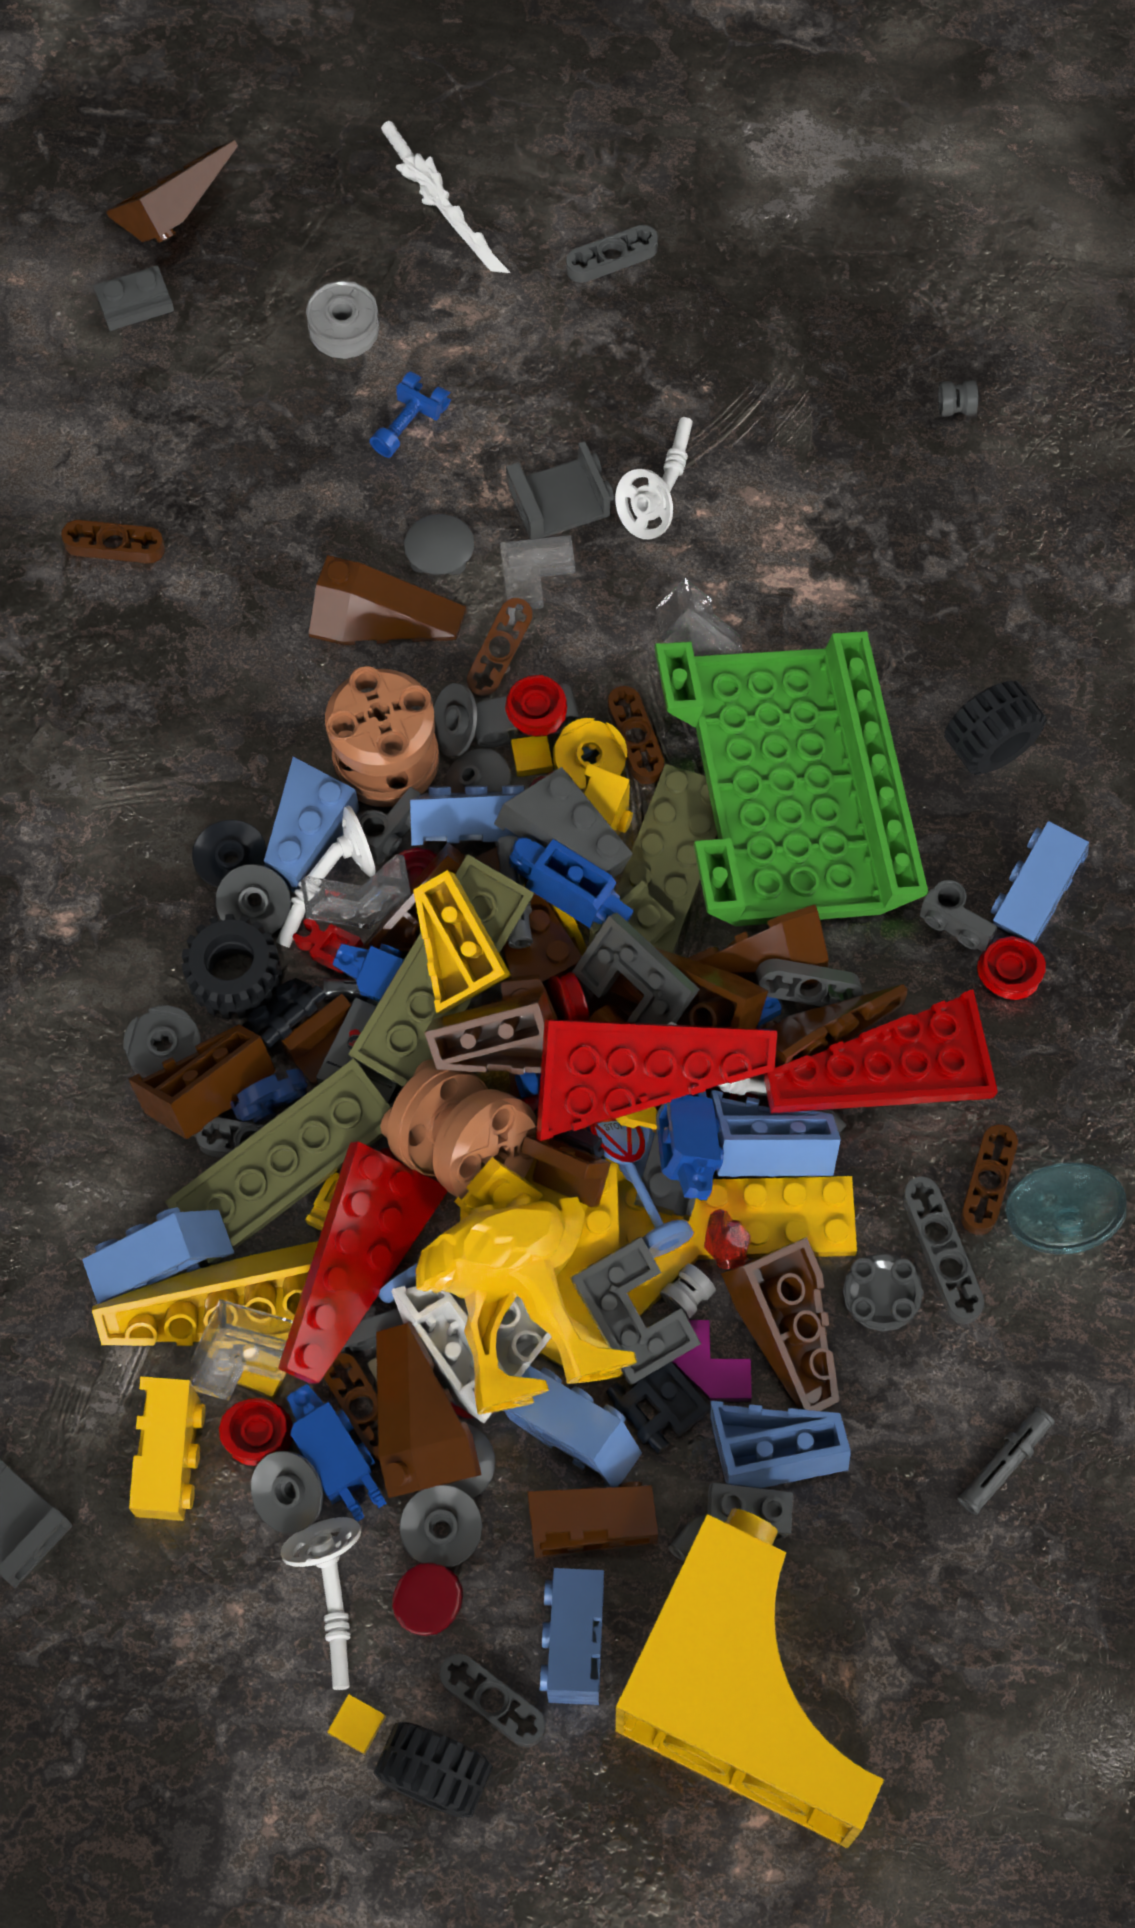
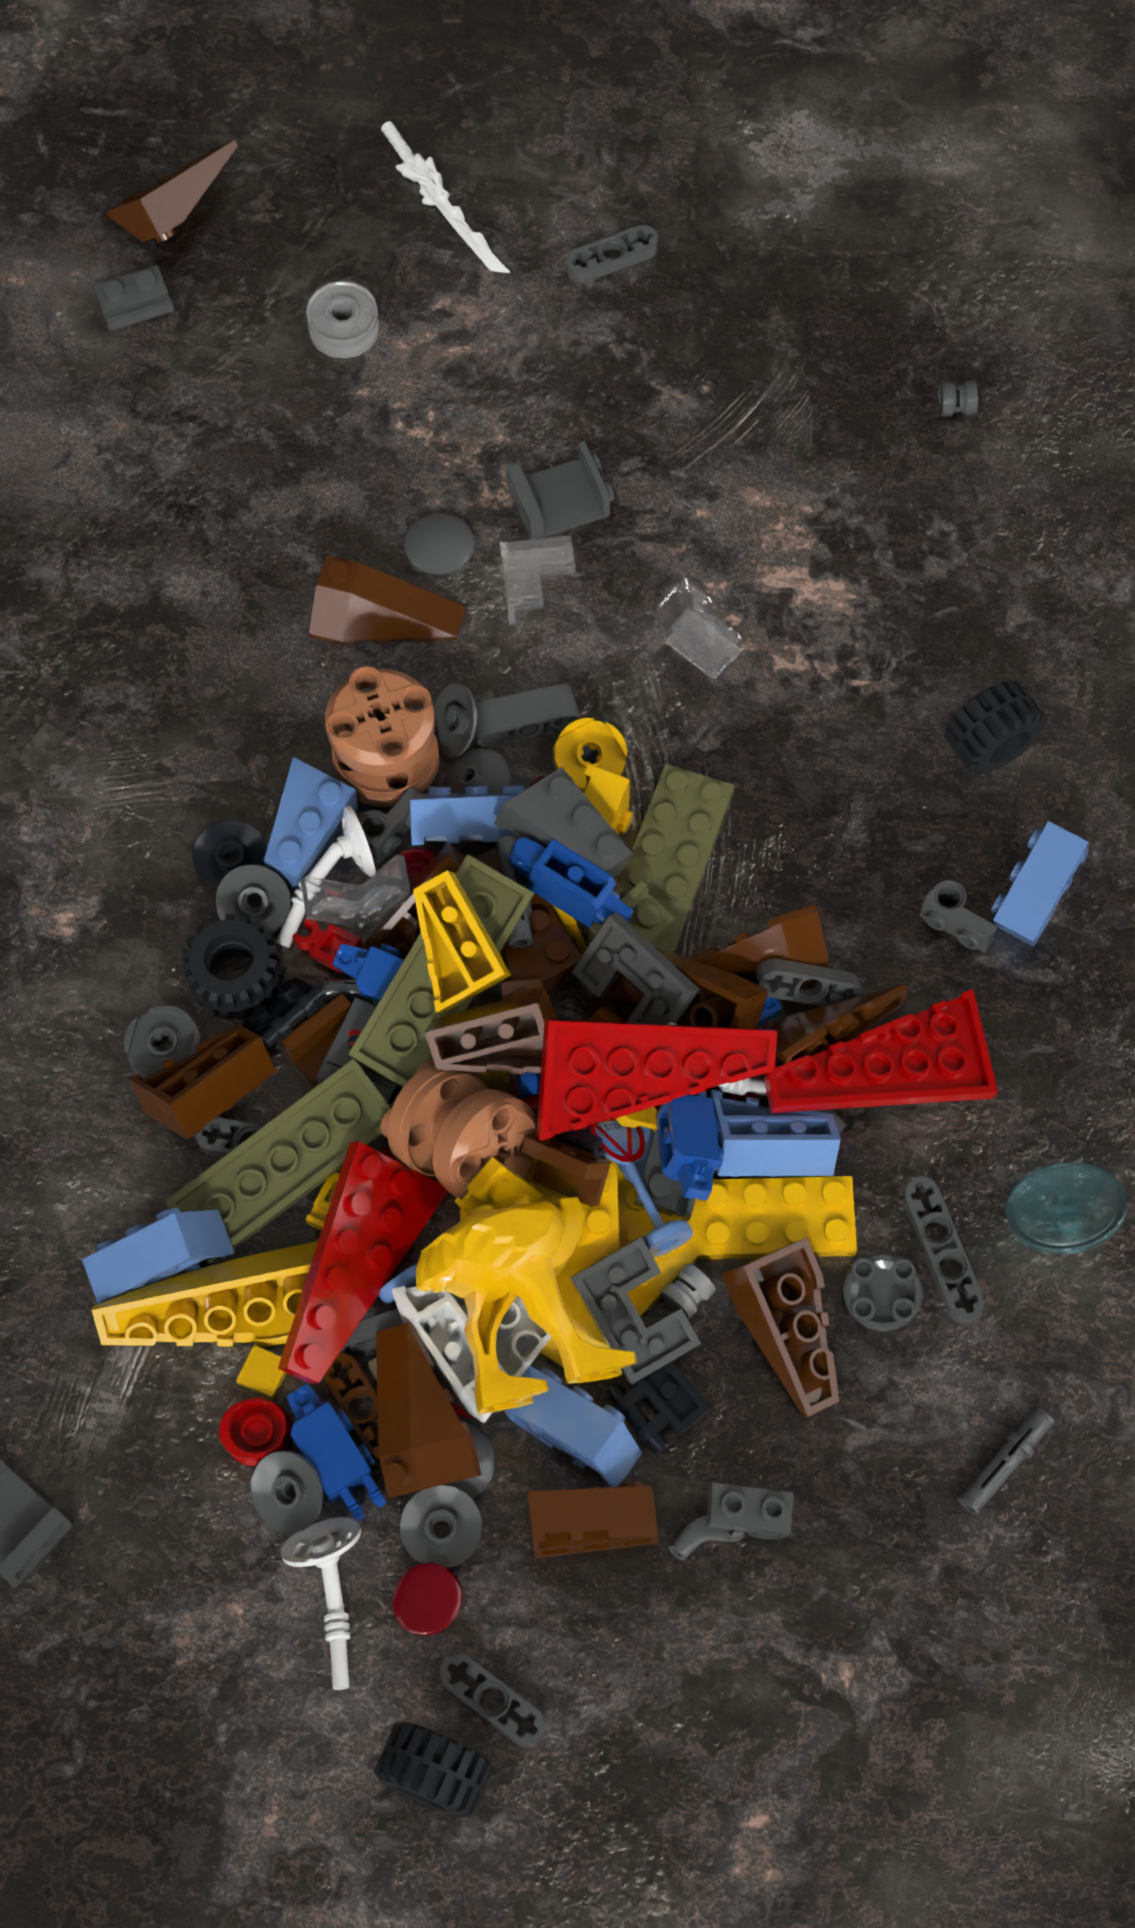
reddish brown beam [61,520,165,563] -> none
yellow wedge [129,1376,206,1521] -> none
clear panel [191,1299,293,1401] -> none
dark blue plate [230,1069,308,1124] -> none
yellow tile [327,1694,386,1755] -> none
blue bar [369,371,451,458] -> none
reddish brown beam [467,598,533,696] -> none
red piece [505,675,568,737] -> none
yellow tile [511,736,553,777] -> none
medium blue wedge [540,1568,604,1705] -> none
red piece [546,972,589,1021] -> none
reddish brown beam [608,686,664,784] -> none
white dish [615,417,693,539] -> none
yellow brick [615,1508,884,1849] -> none
bright green slope [654,631,928,926] -> none
magenta tile [671,1320,752,1402] -> none
clear red rock [704,1209,751,1269] -> none
medium blue wedge [710,1400,851,1488] -> none
reddish brown beam [961,1124,1018,1235] -> none
red piece [977,936,1046,1000] -> none

